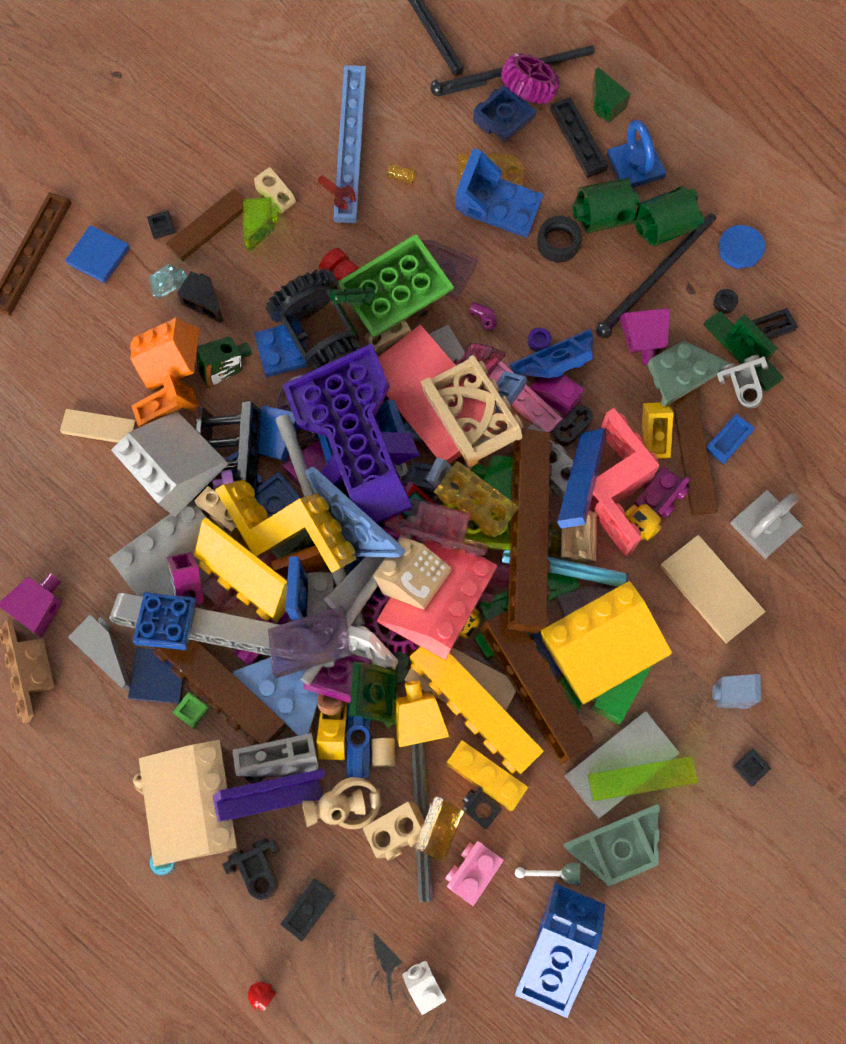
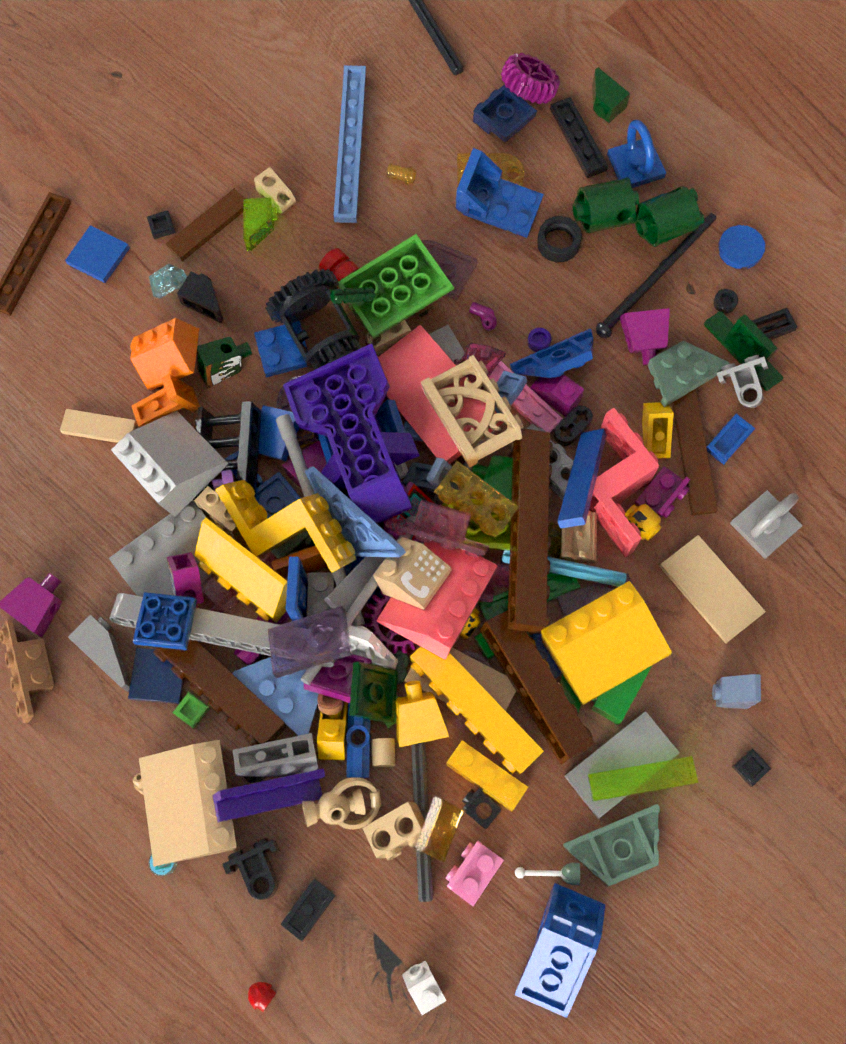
clear red bar [318,175,356,210] -> none
black bar [430,45,595,97] -> none

